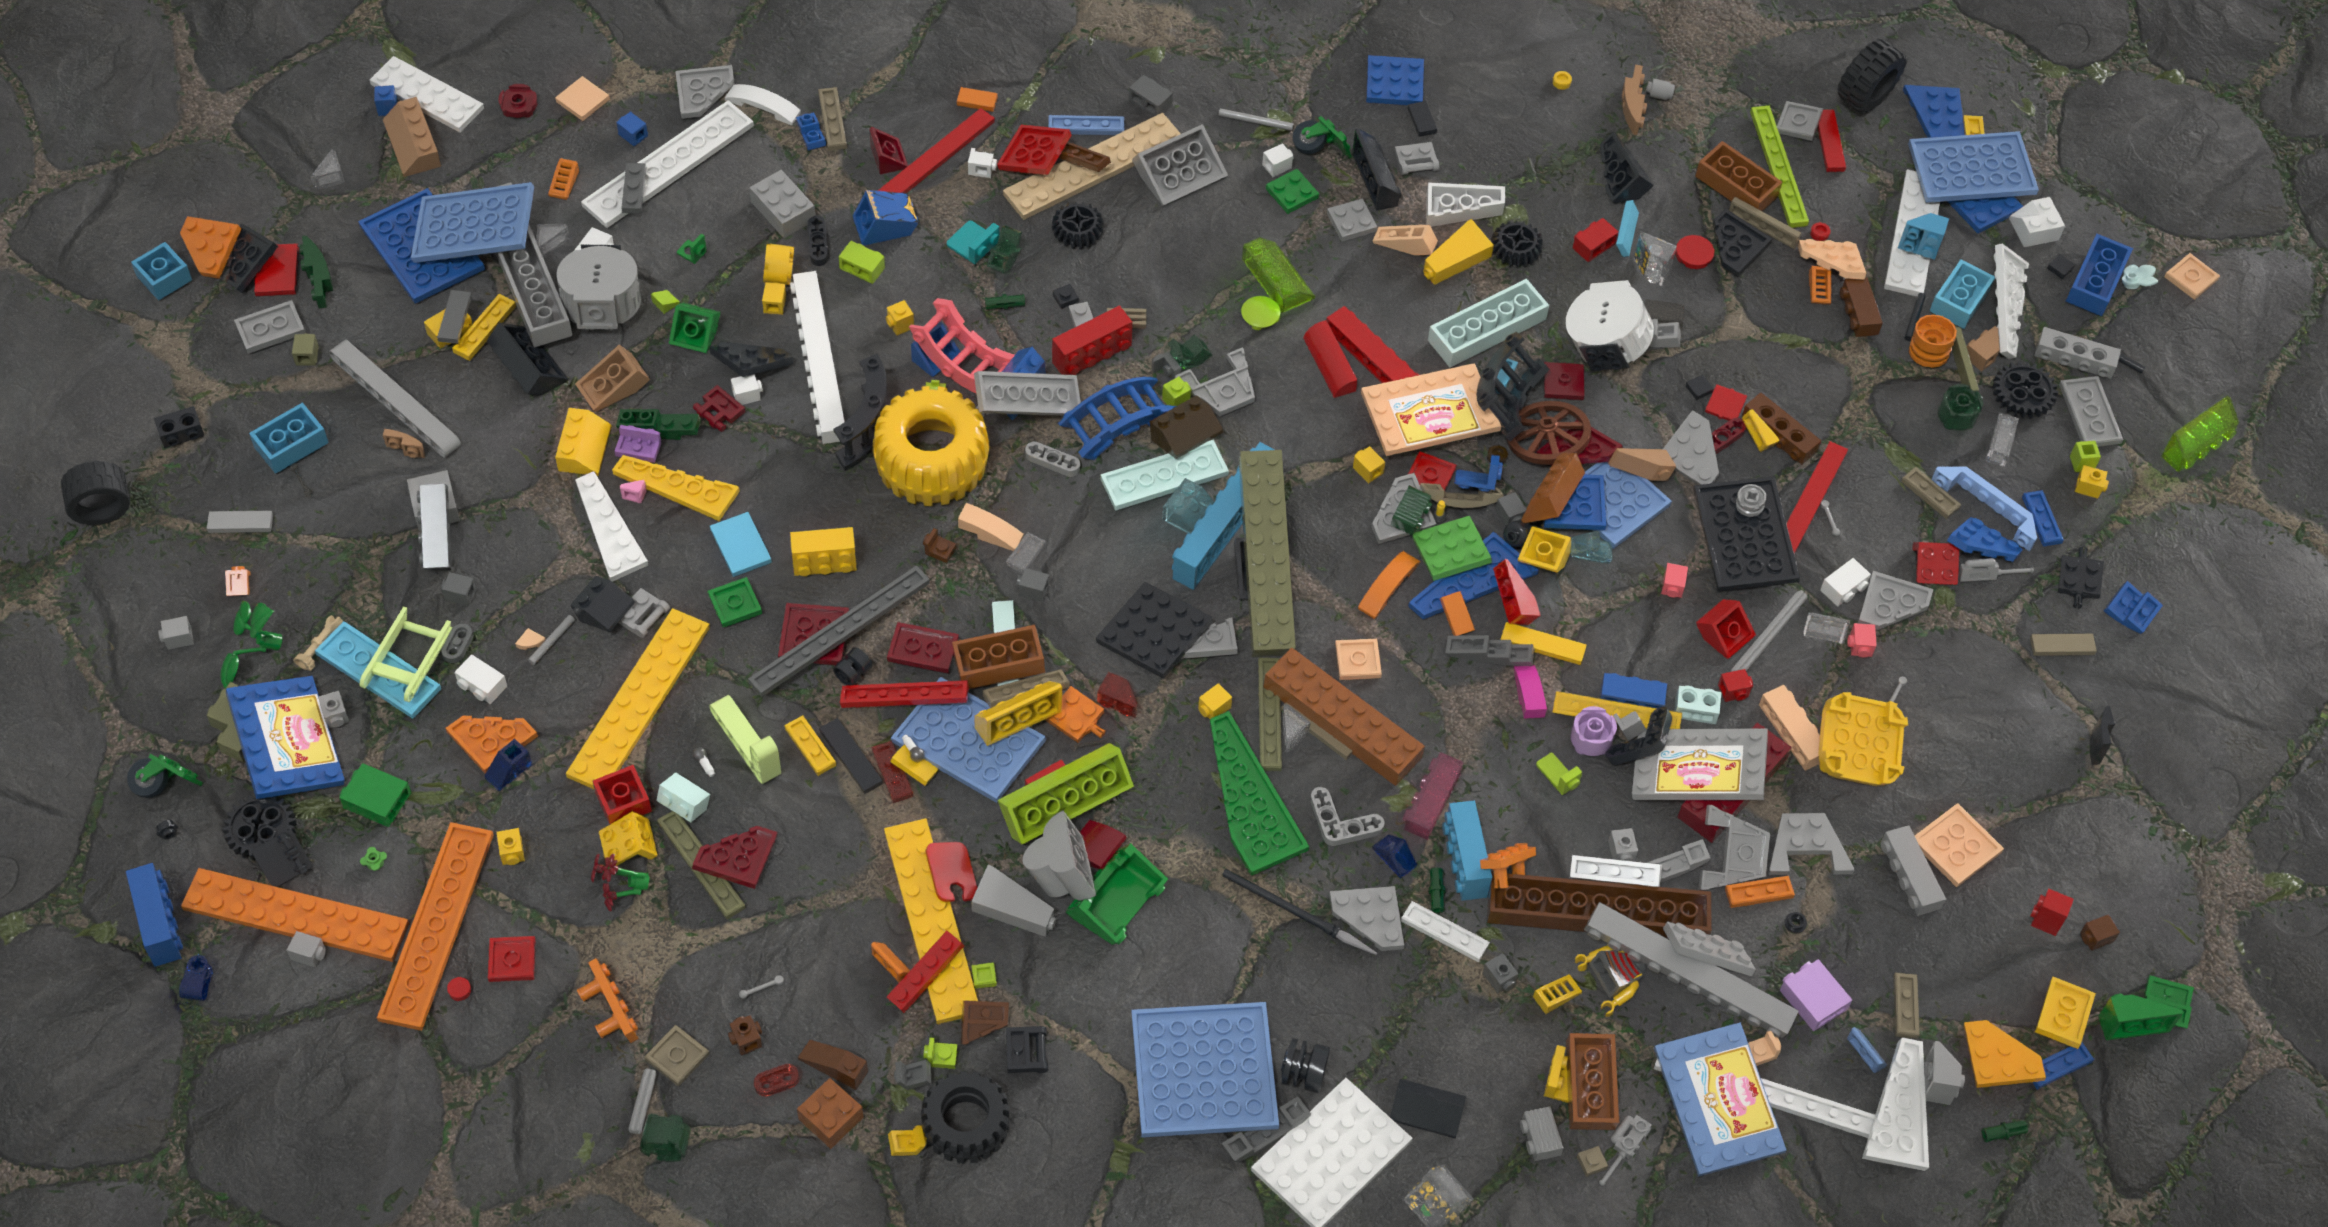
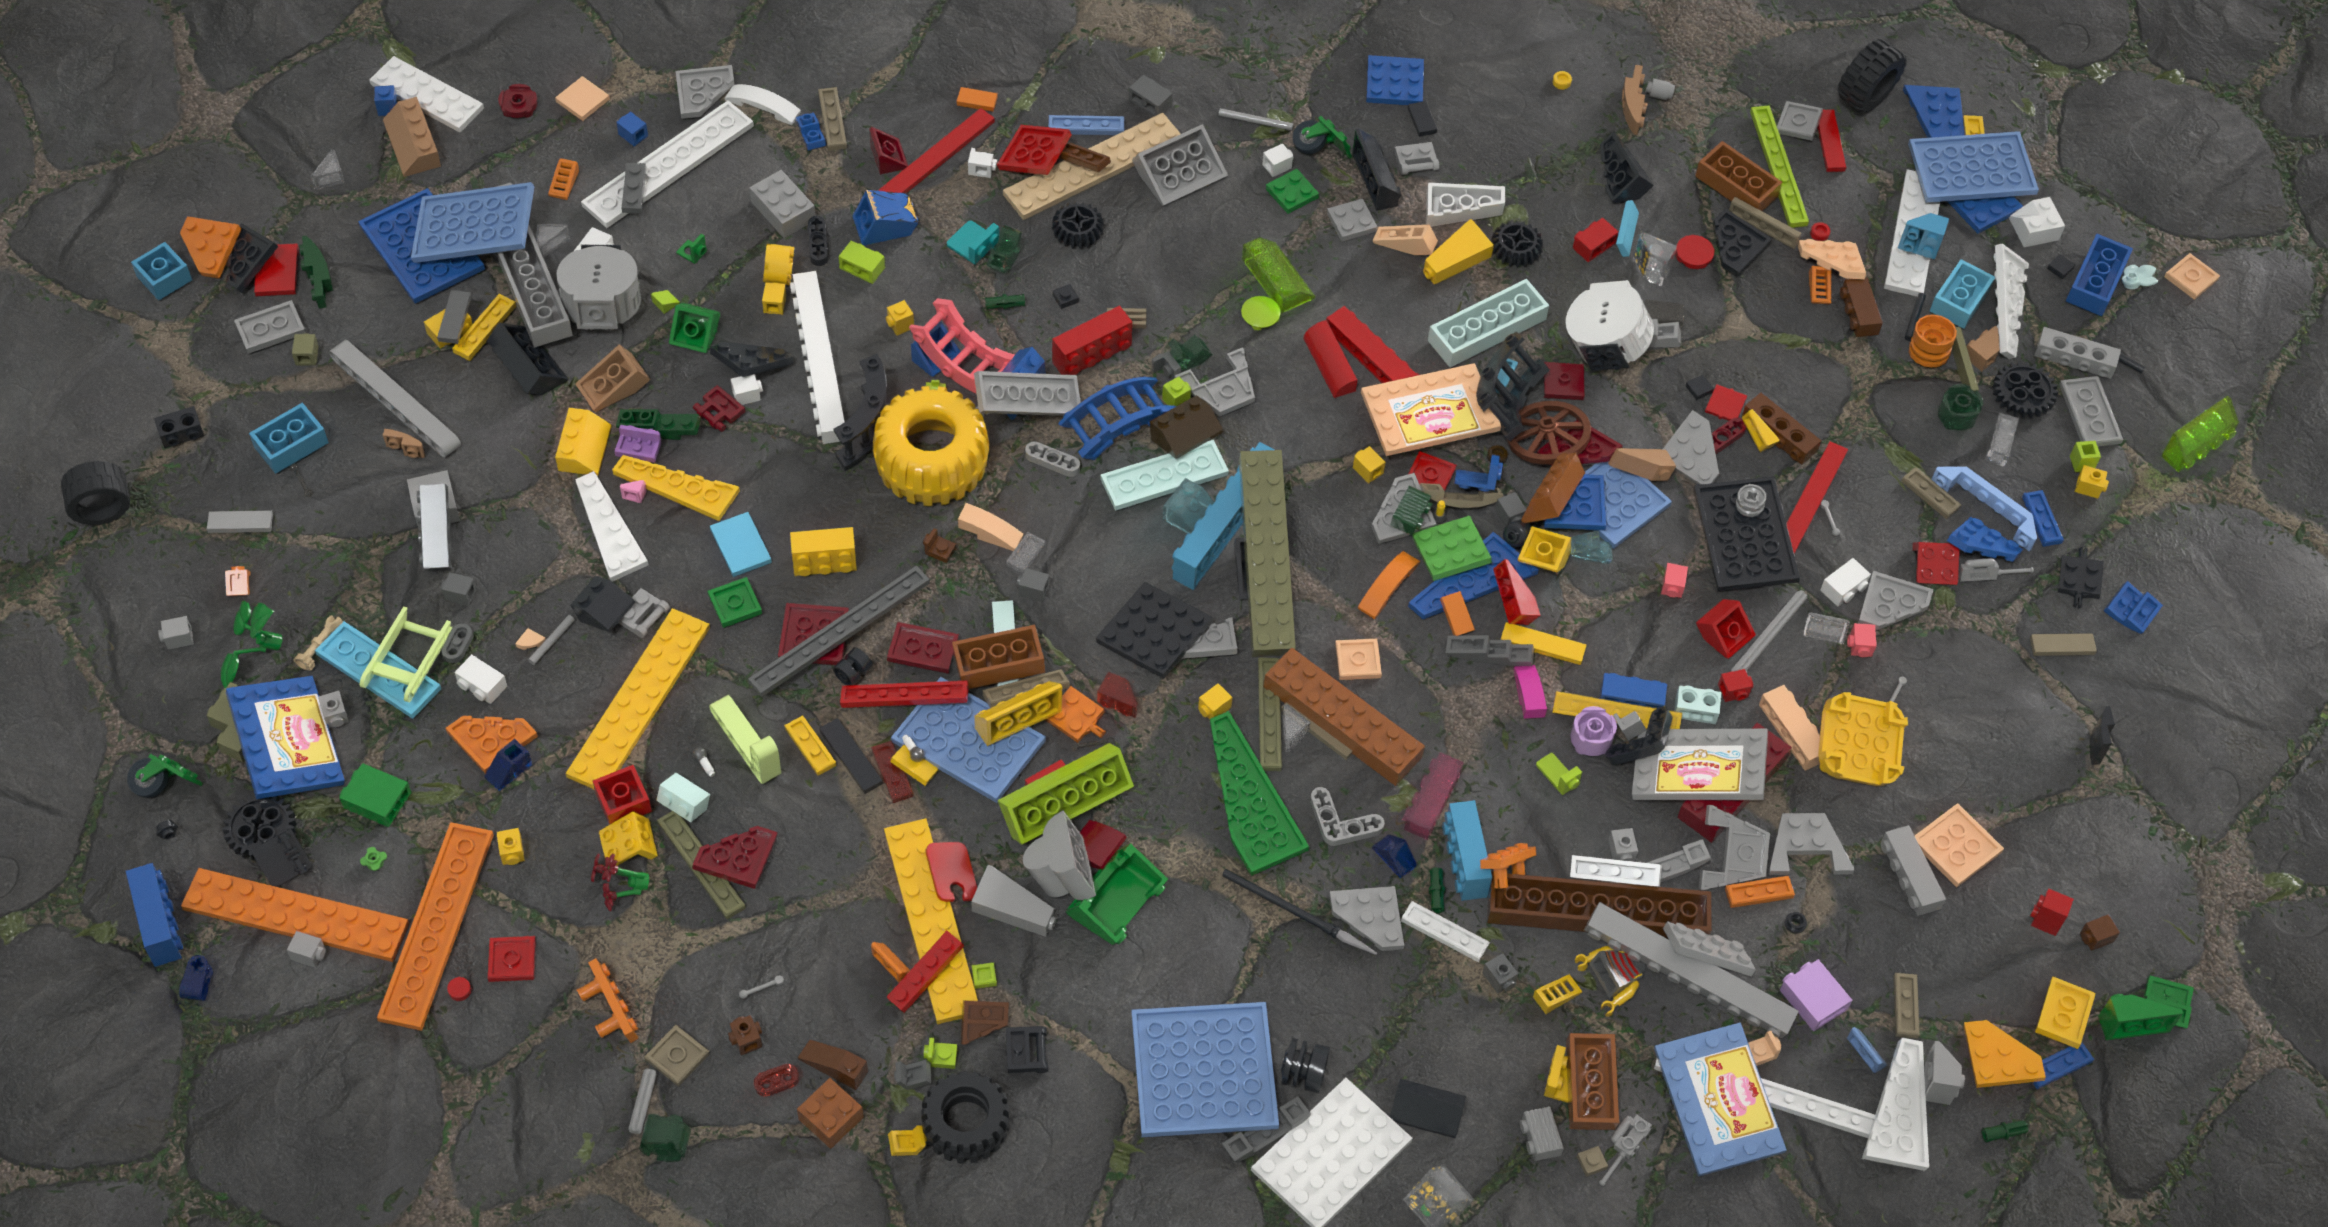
light grey plate [1068,302,1093,327] -> none

